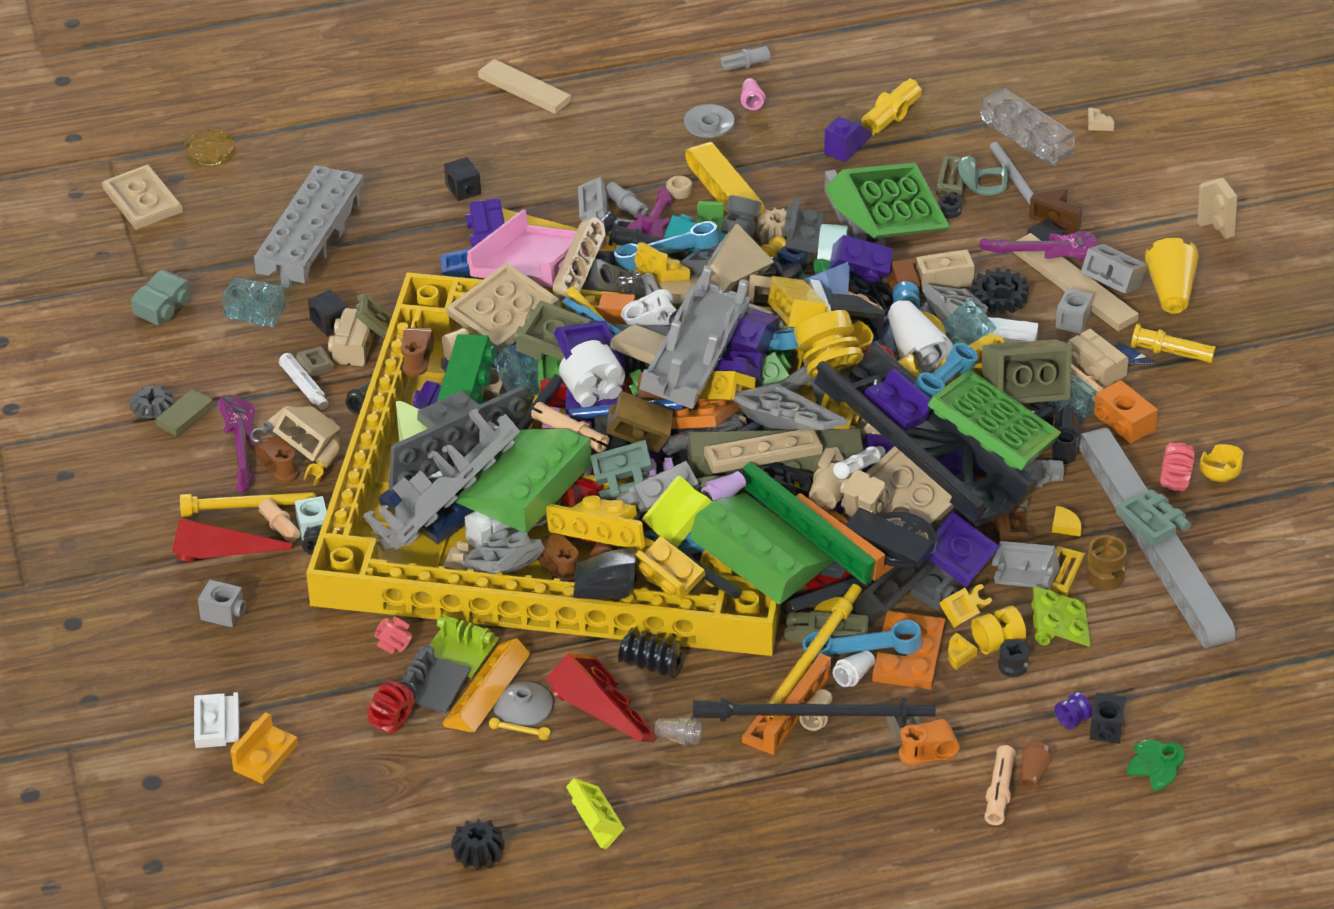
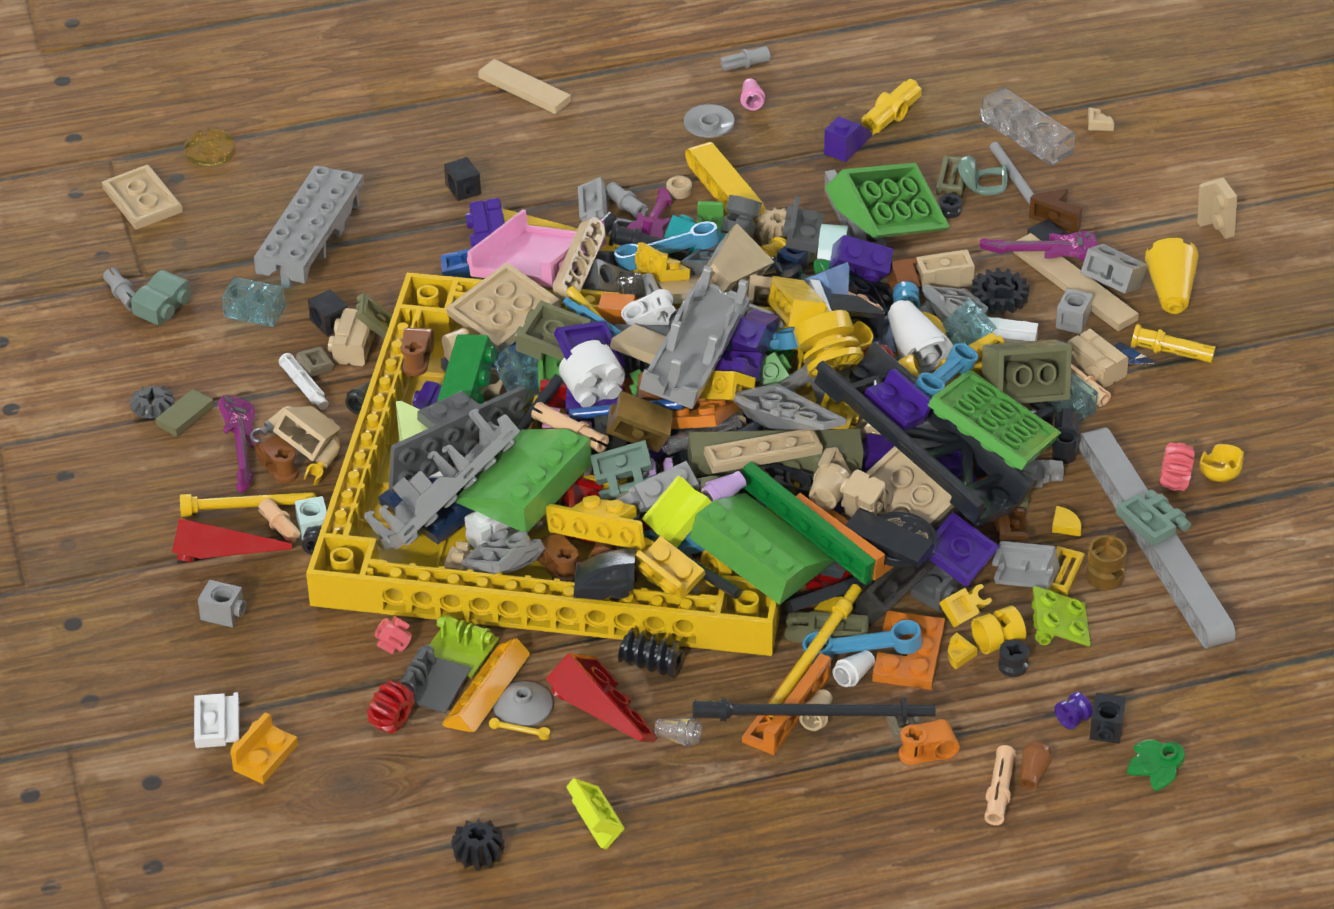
white piece [833,446,885,479] -> none
orange brick [1094,380,1158,444] -> none
none -> light grey pin [103,267,135,311]

